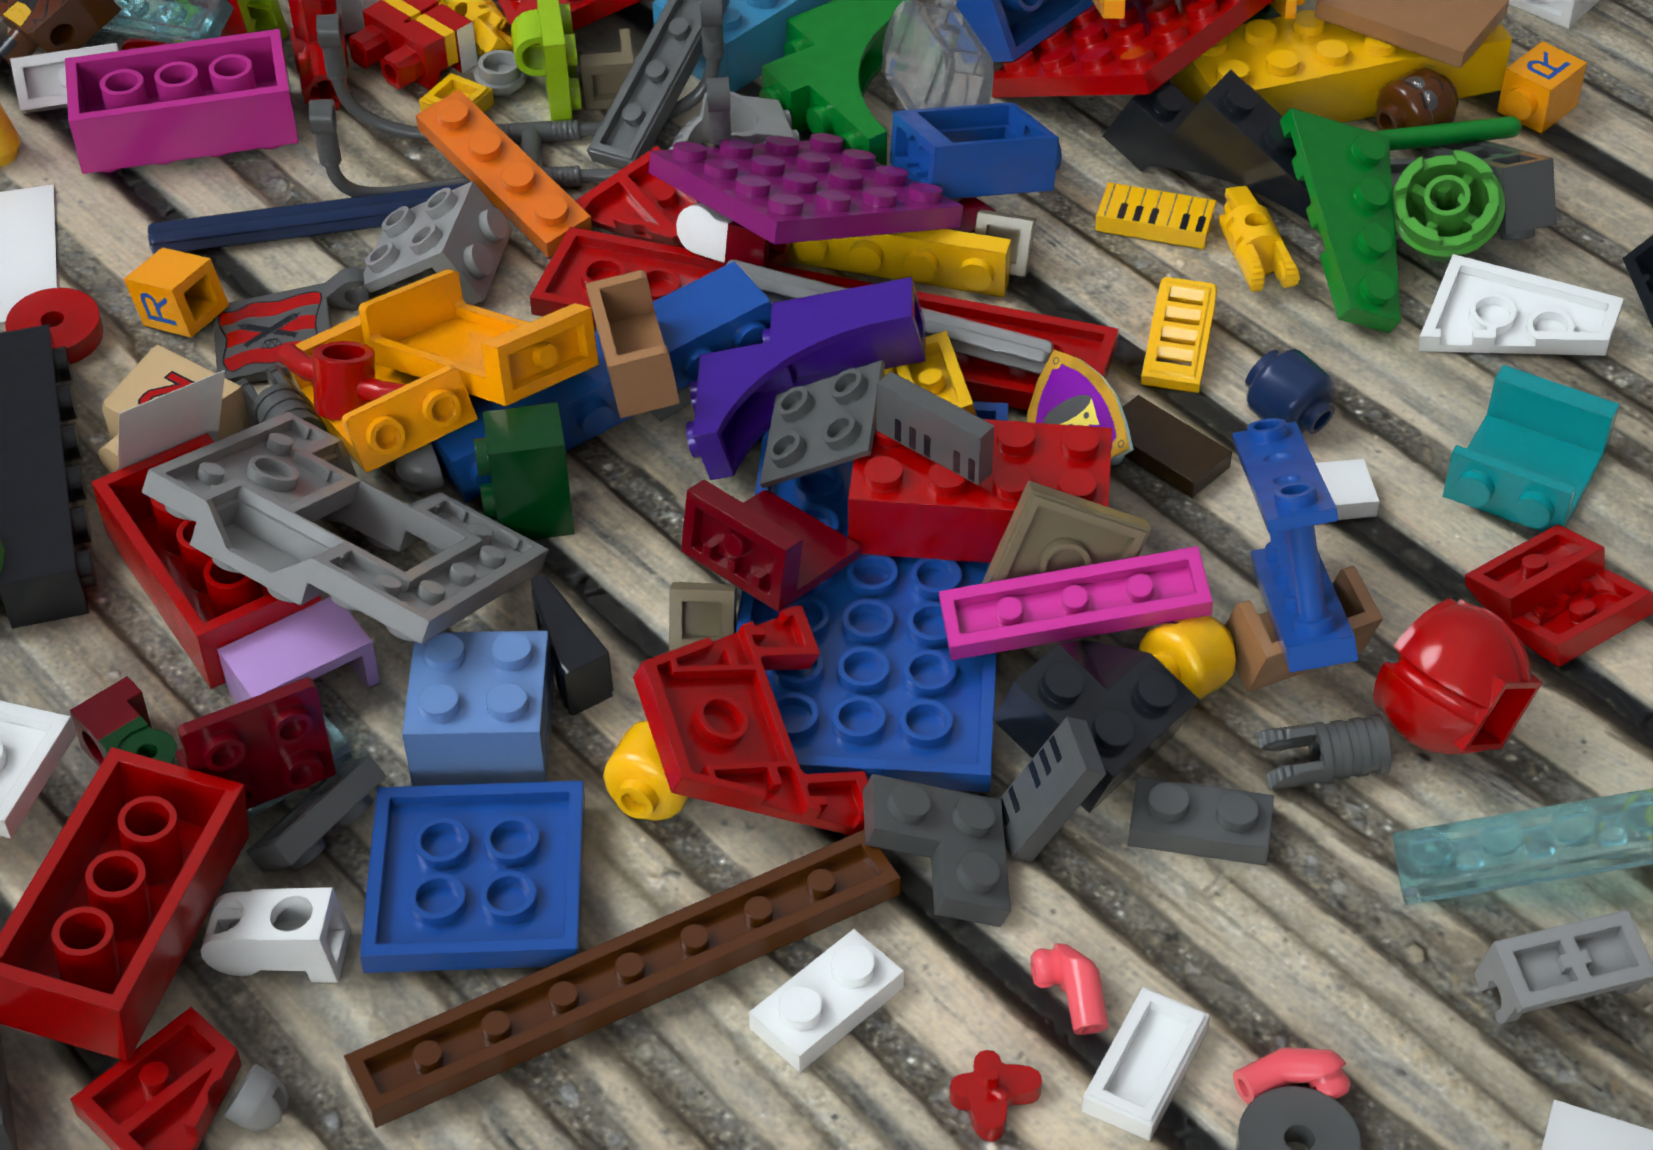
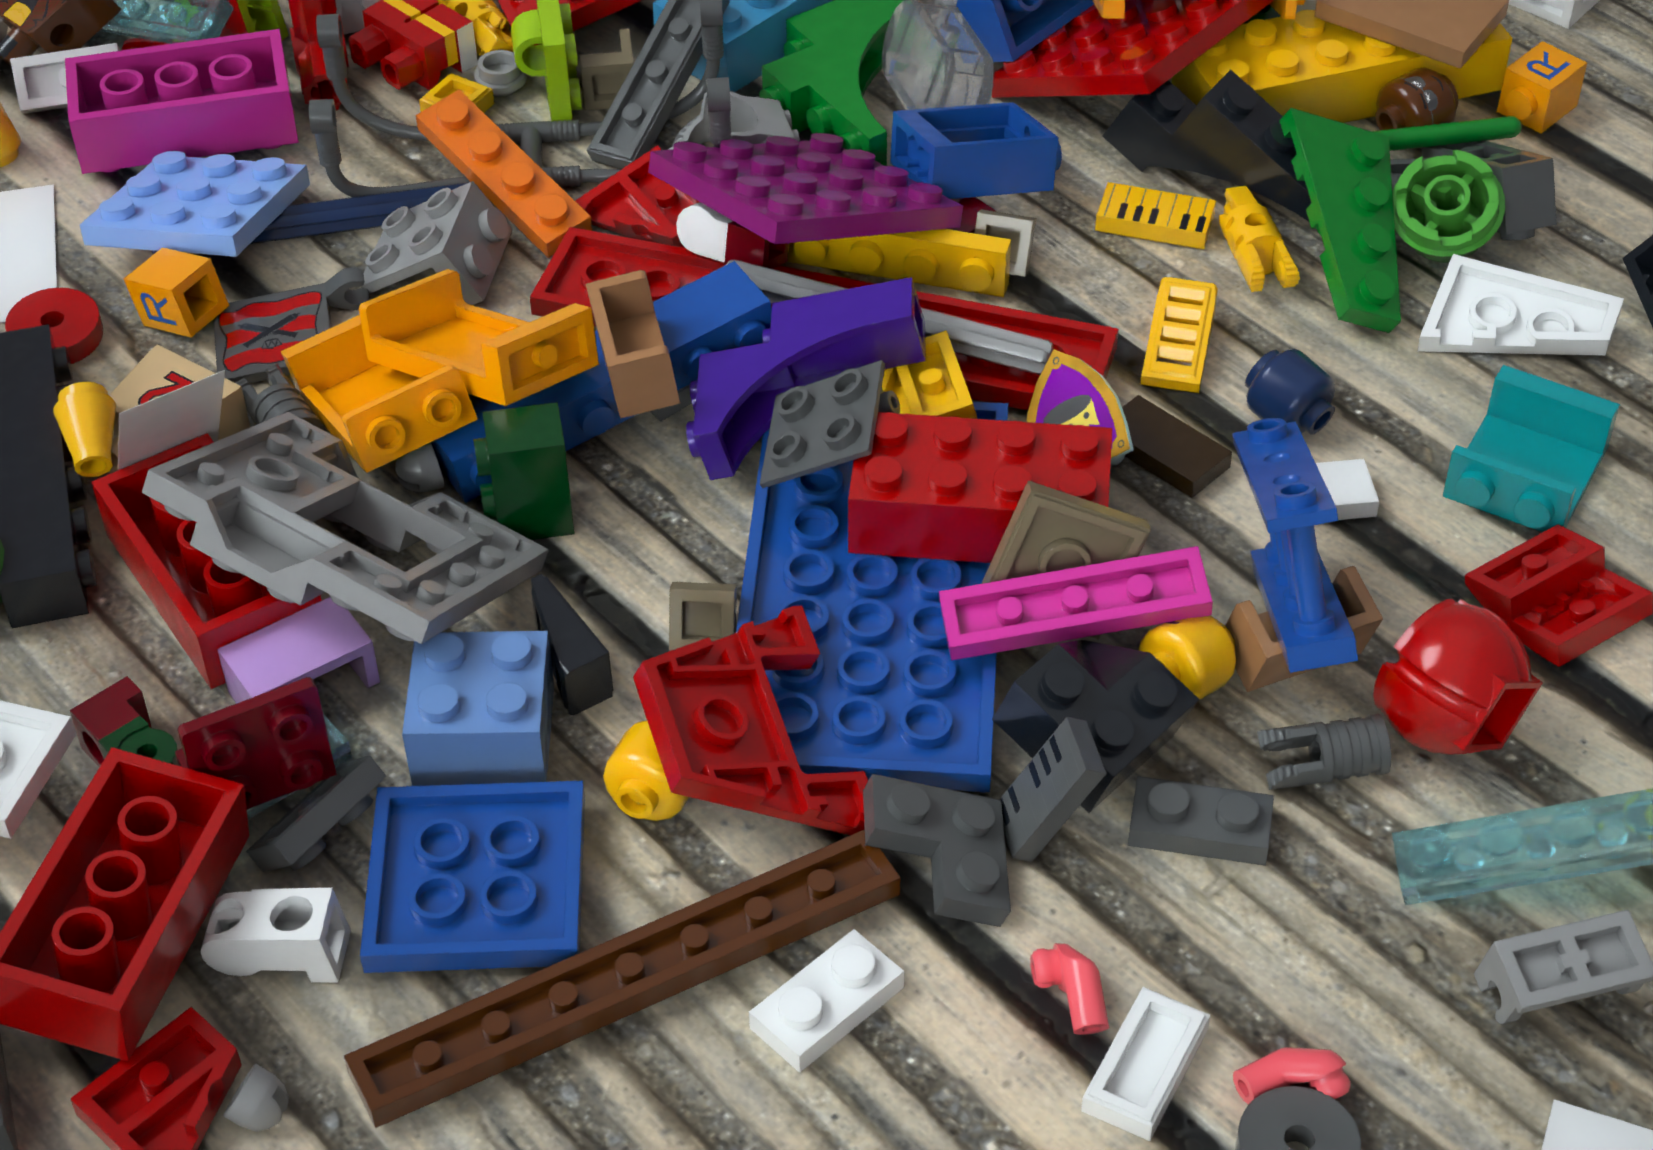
red piece [277,341,407,420] -> none
dark red bracket [681,479,860,612] -> none
dark grey tile [876,371,994,486] -> none
red piece [949,1050,1042,1142] -> none
none -> yellow cone [53,382,116,477]
none -> light blue plate [80,151,310,257]

